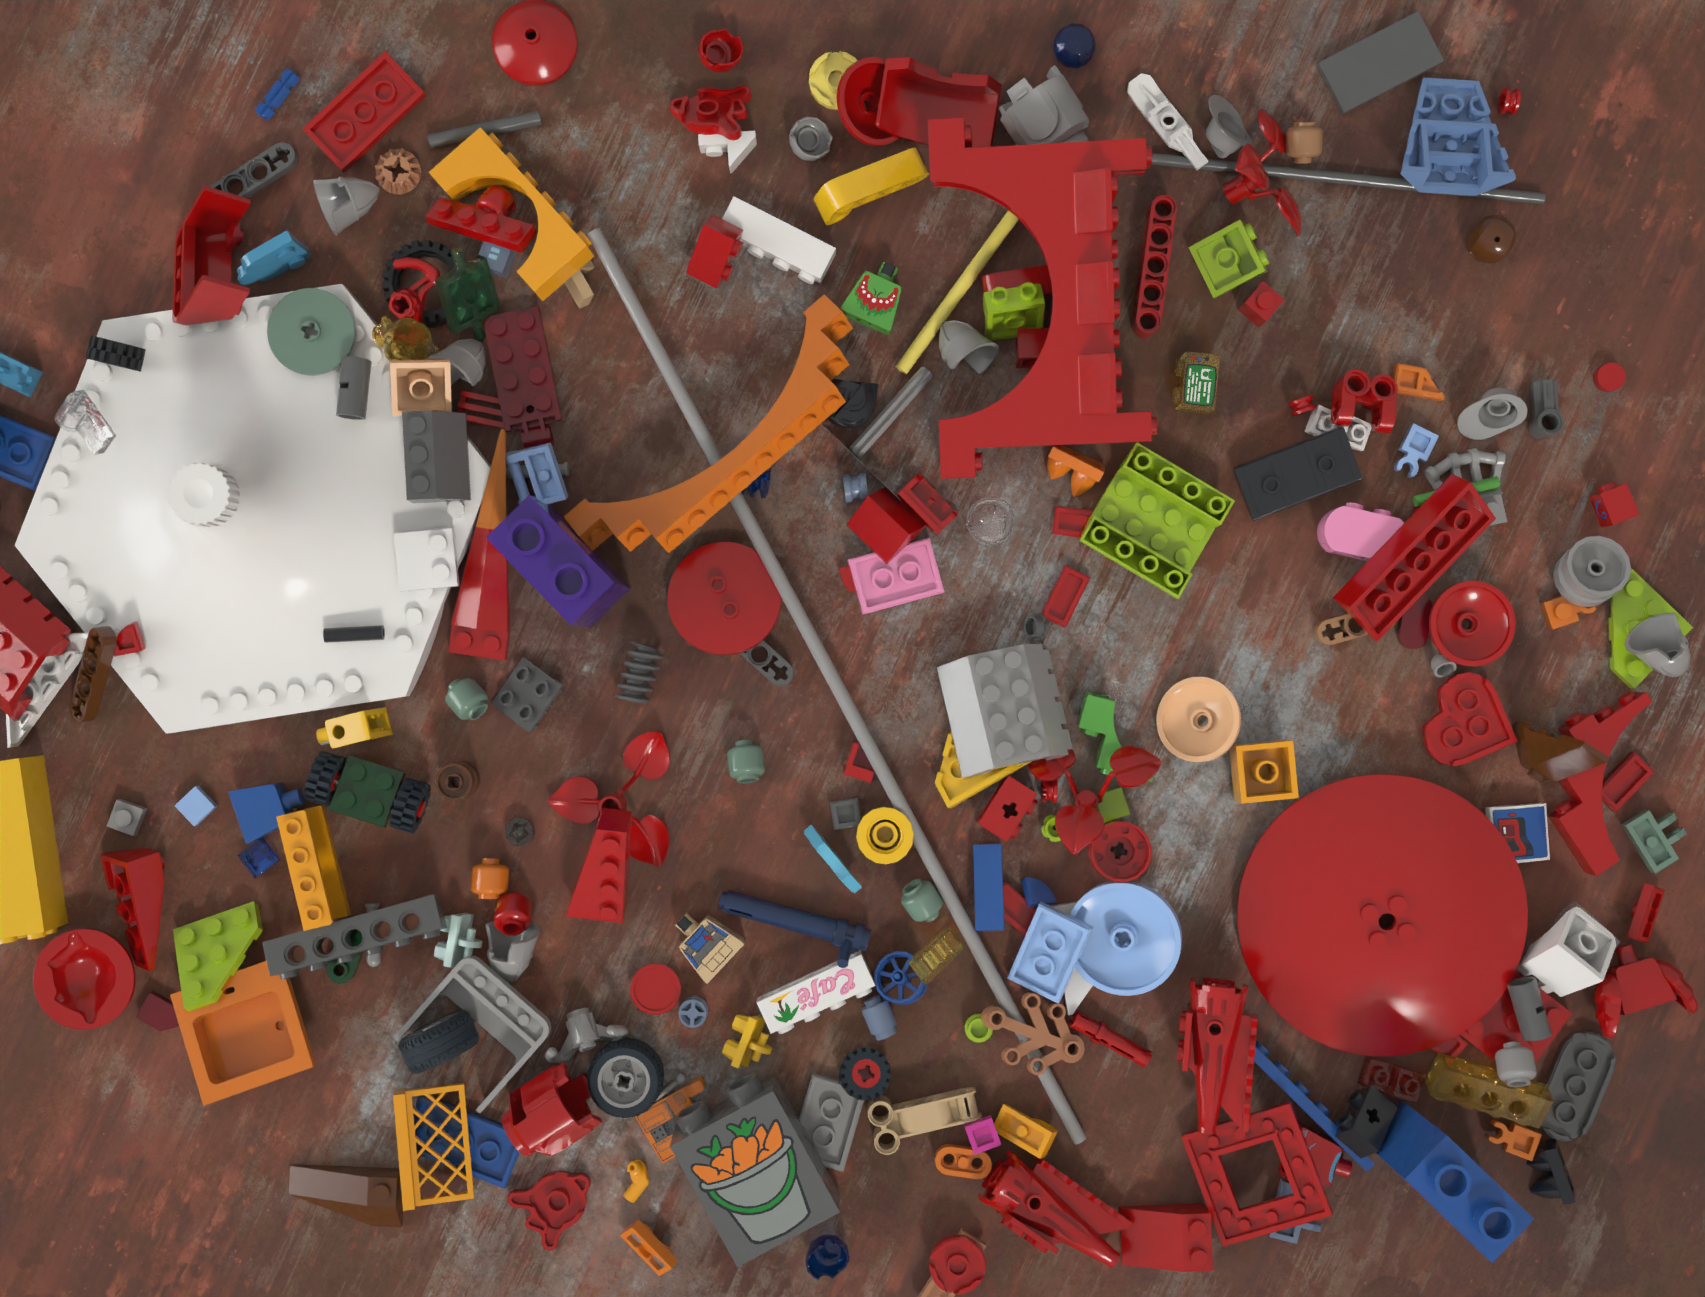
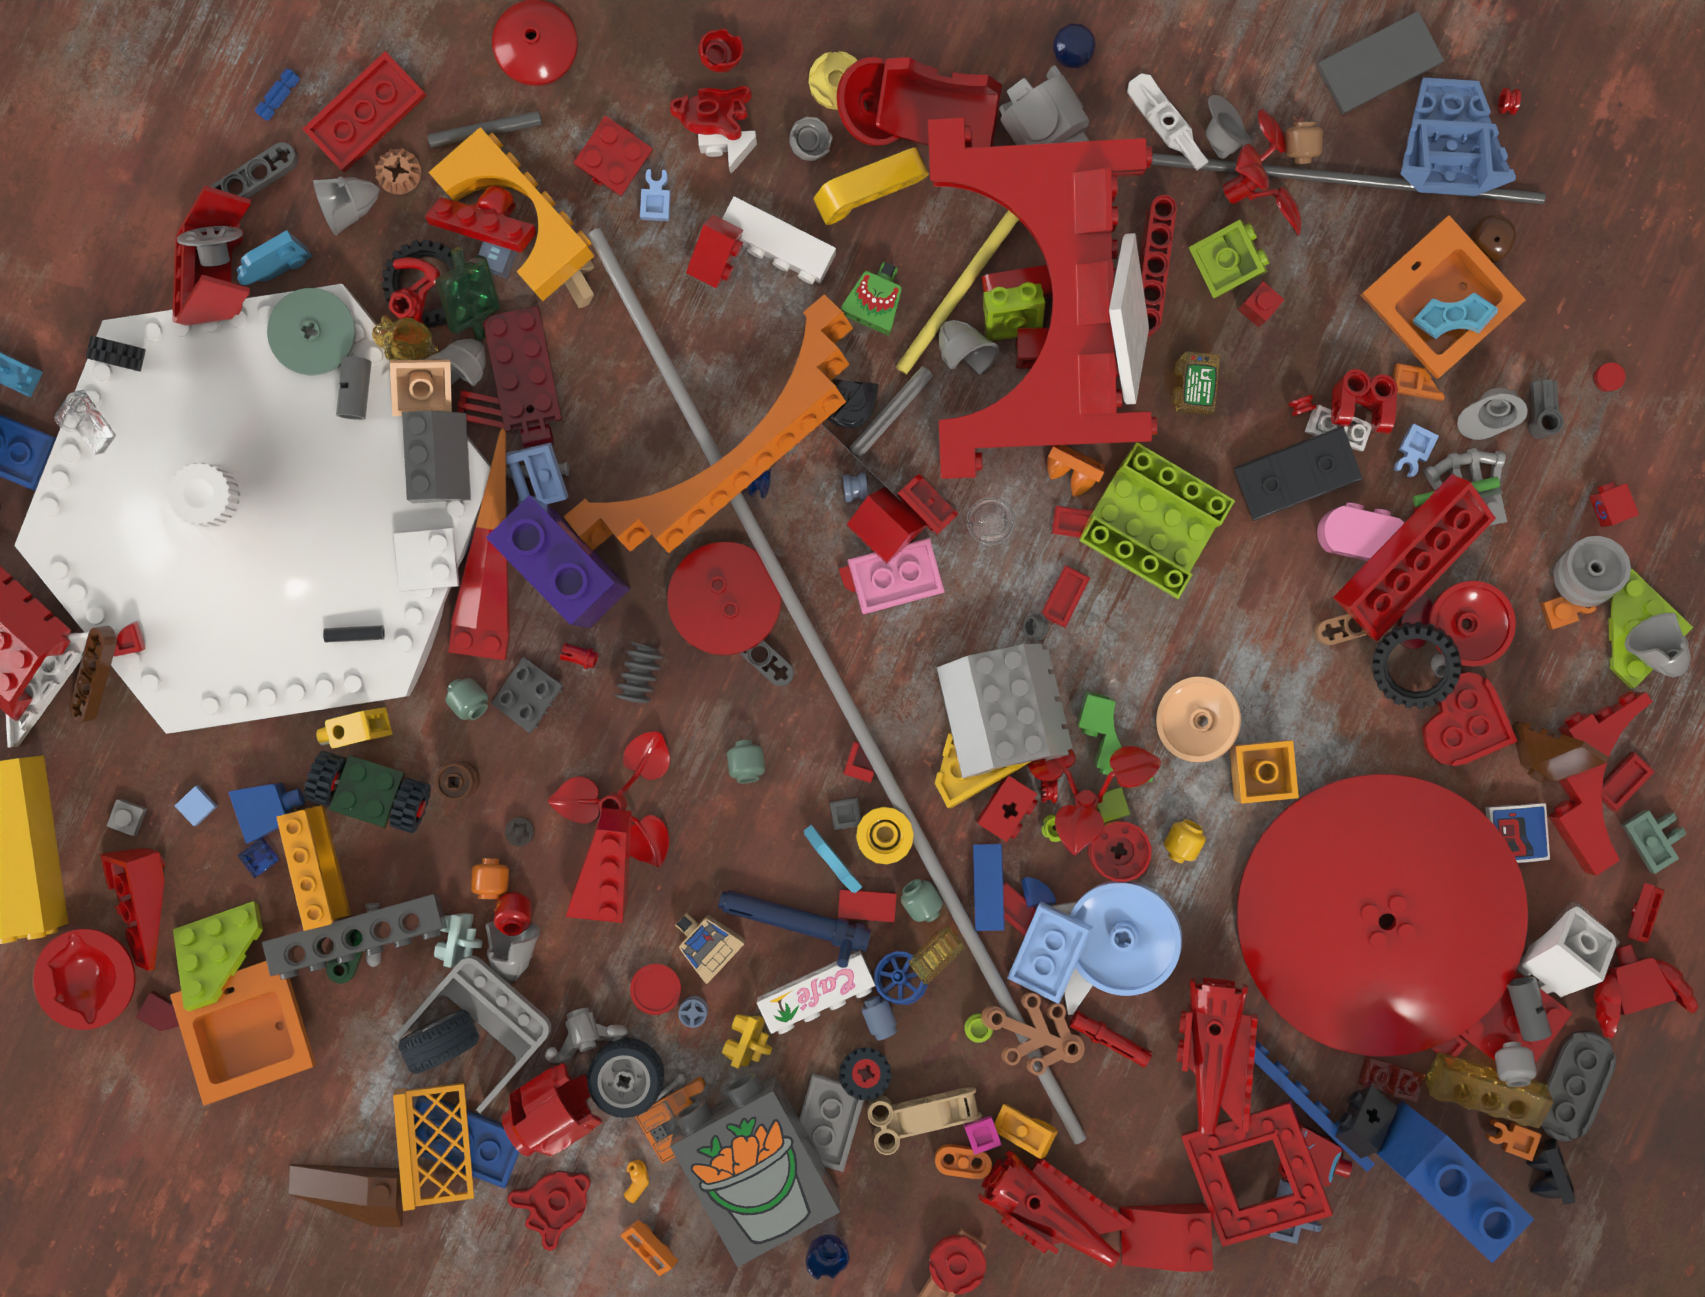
none -> light grey wheel [177,226,243,266]
none -> red pin [560,642,599,670]
none -> red plate [573,116,653,198]
none -> light blue plate [640,169,671,221]
none -> red tile [838,889,897,922]
none -> white tile [1109,233,1149,404]
none -> yellow head [1163,819,1206,863]
none -> orange piece [1360,215,1526,379]
none -> black tyre [1372,622,1461,709]
none -> medium azure tile [1413,293,1498,339]

